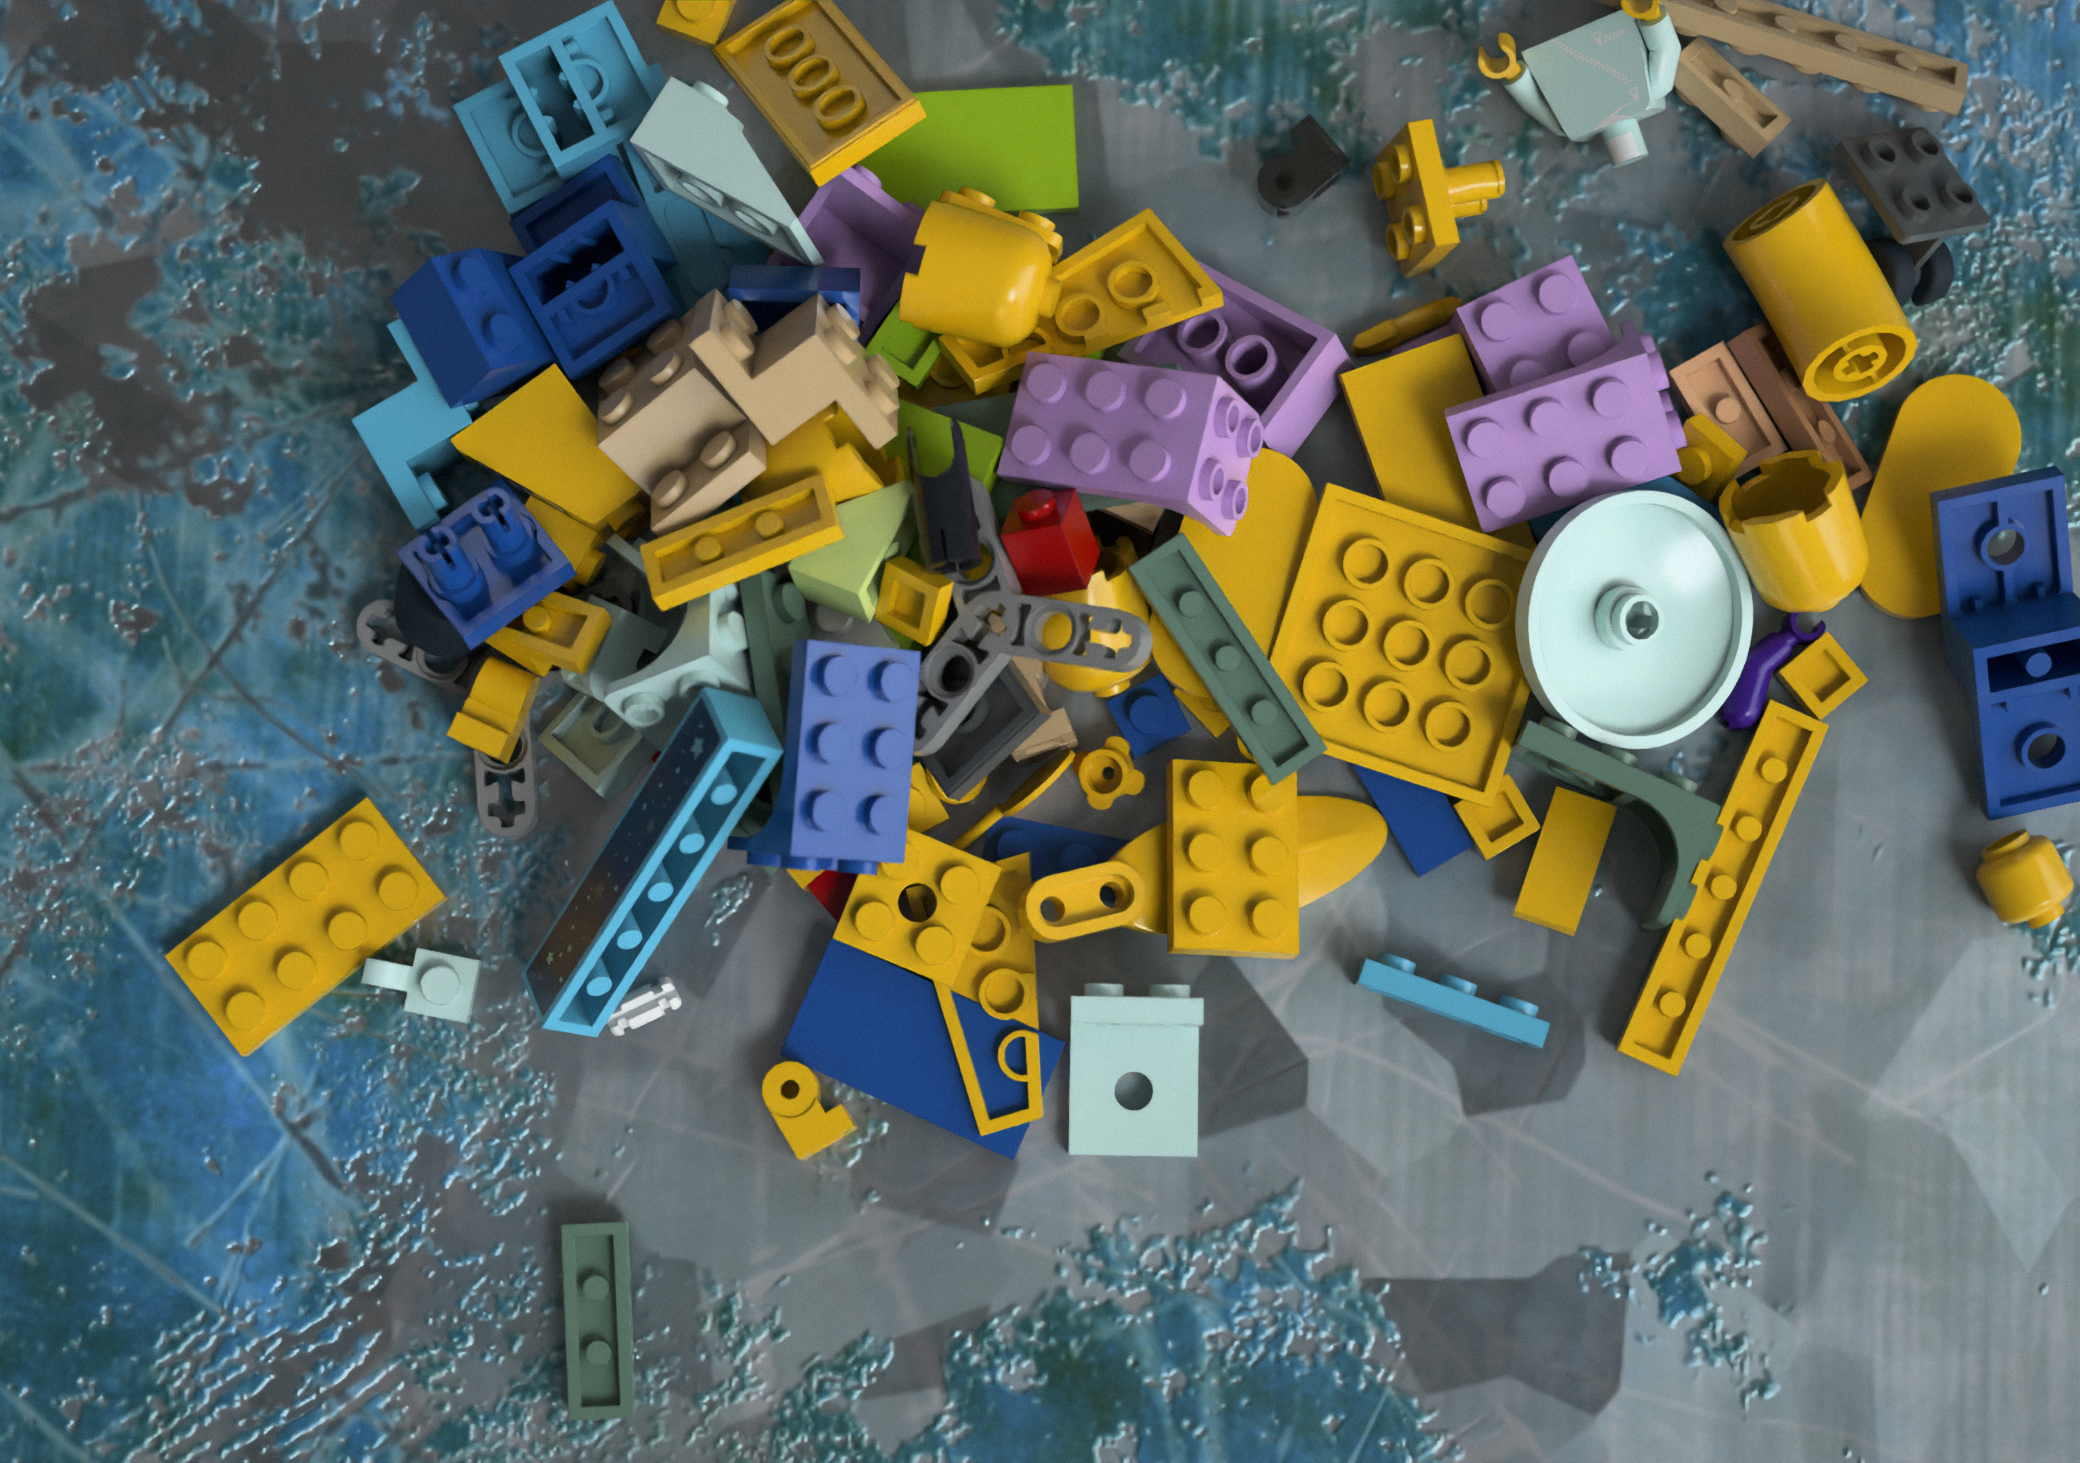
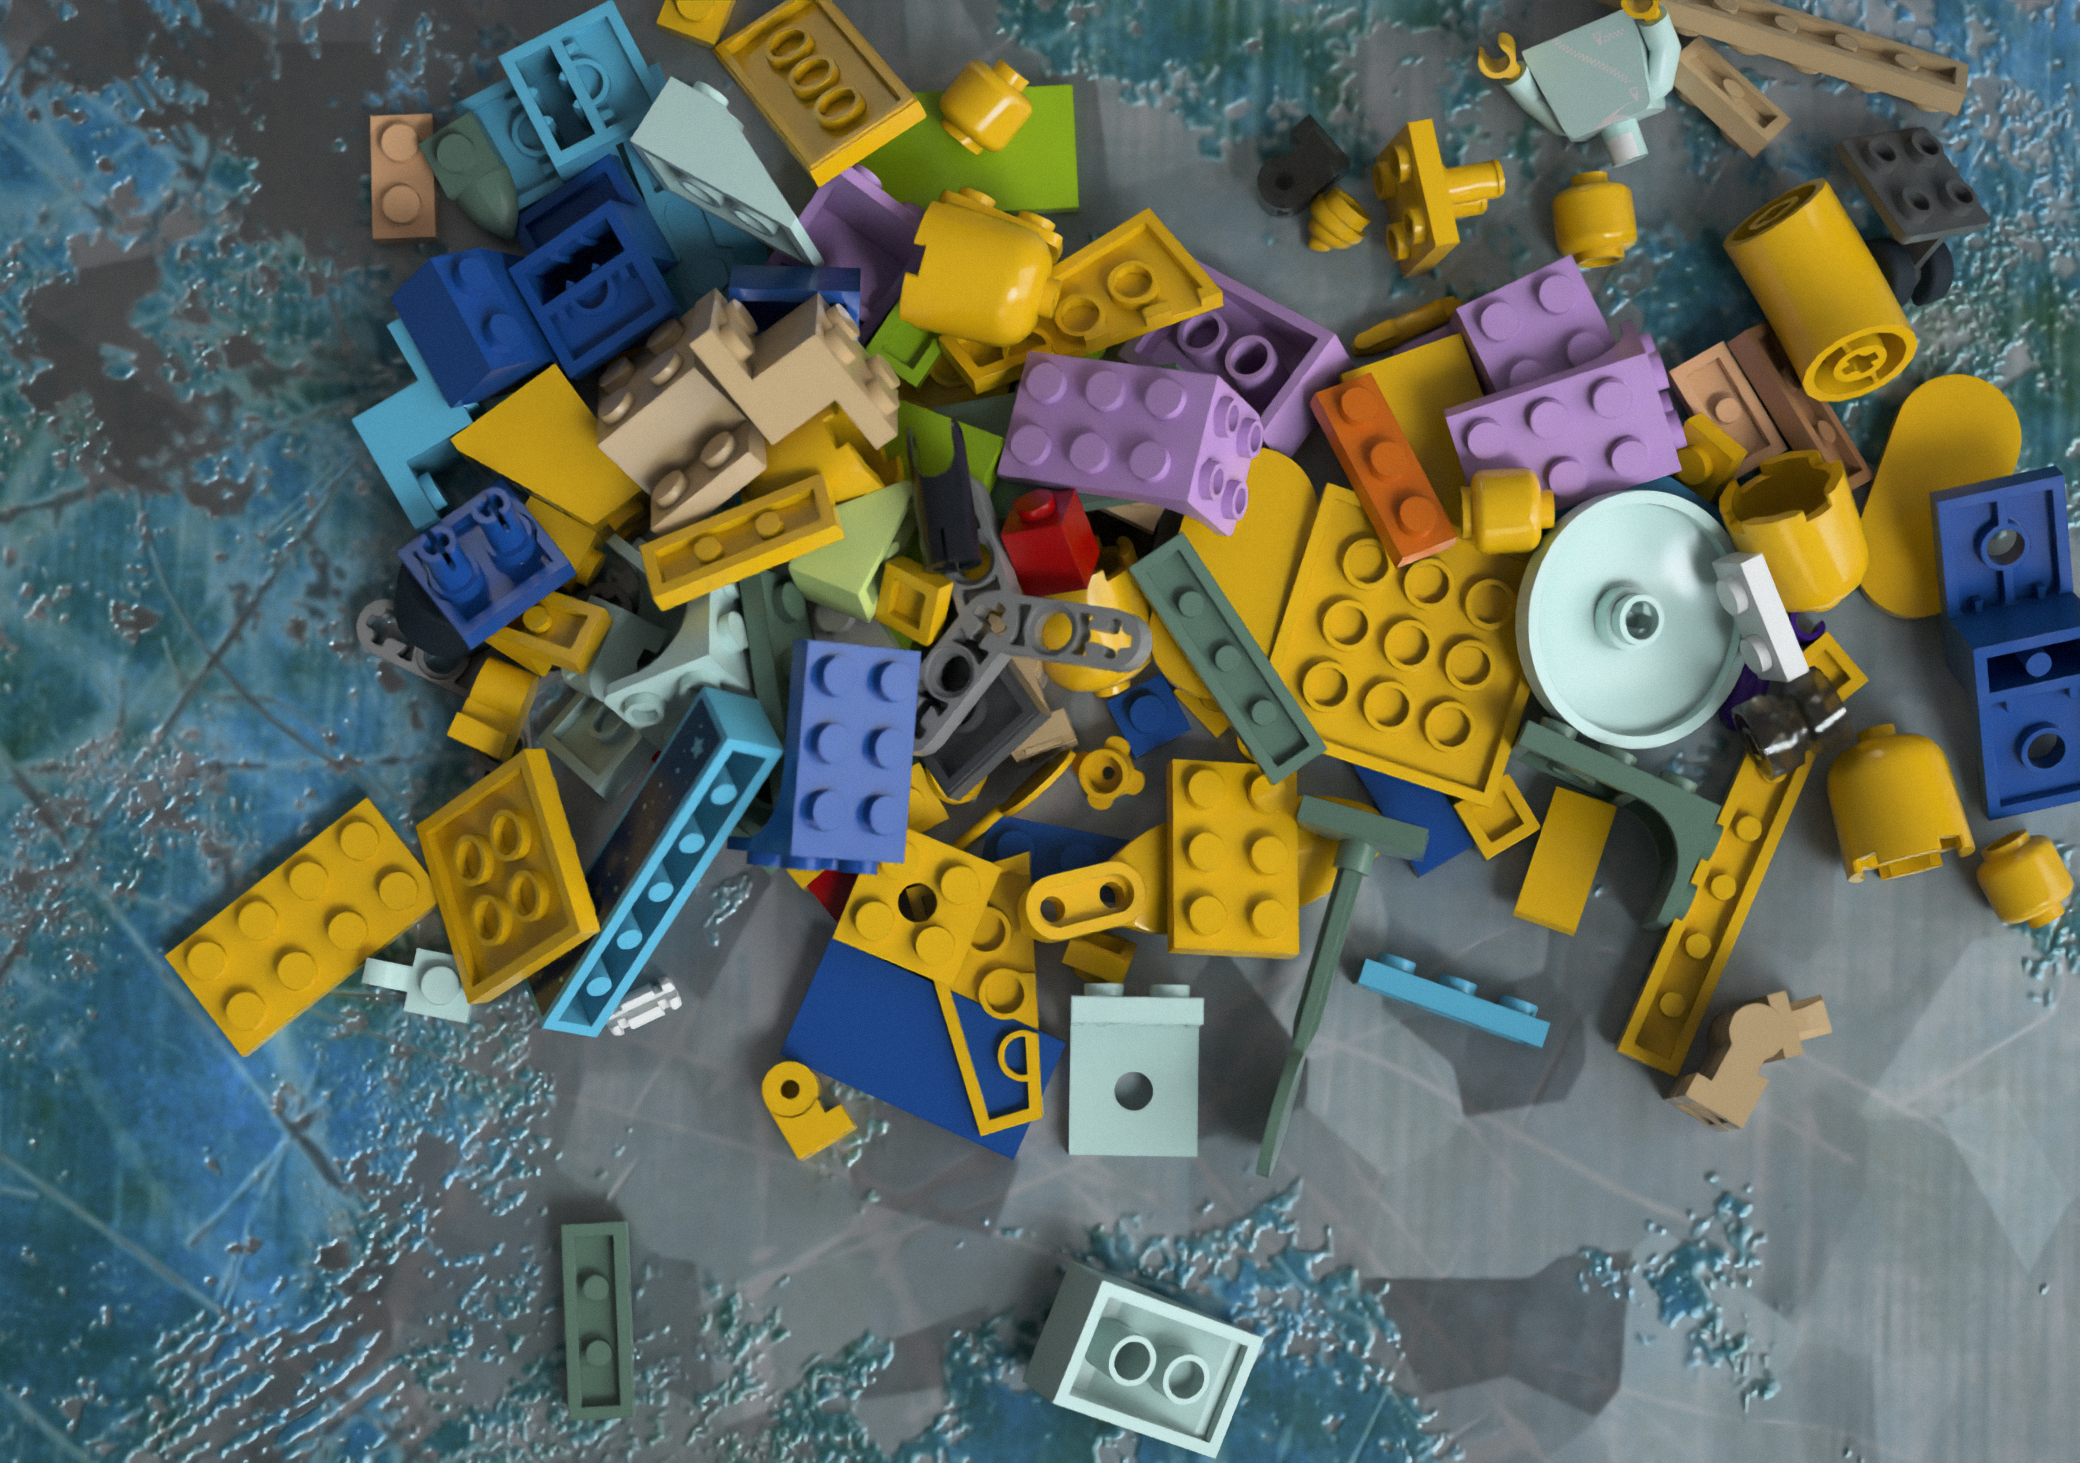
none -> light nougat plate [370,113,439,245]
none -> yellow plate [415,748,601,1004]
none -> sand green plate [418,111,519,240]
none -> yellow head [939,58,1032,155]
none -> light aqua slope [1022,1261,1264,1459]
none -> yellow plate [1061,931,1138,984]
none -> sand green piece [1256,794,1429,1178]
none -> yellow plate [1308,186,1372,252]
none -> orange plate [1309,372,1458,569]
none -> yellow head [1460,468,1555,554]
none -> yellow head [1551,171,1638,268]
none -> tan hips [1663,990,1832,1132]
none -> white plate [1712,552,1810,682]
none -> clear smoke wheel [1731,666,1854,781]
none -> yellow cylinder [1826,724,1976,883]

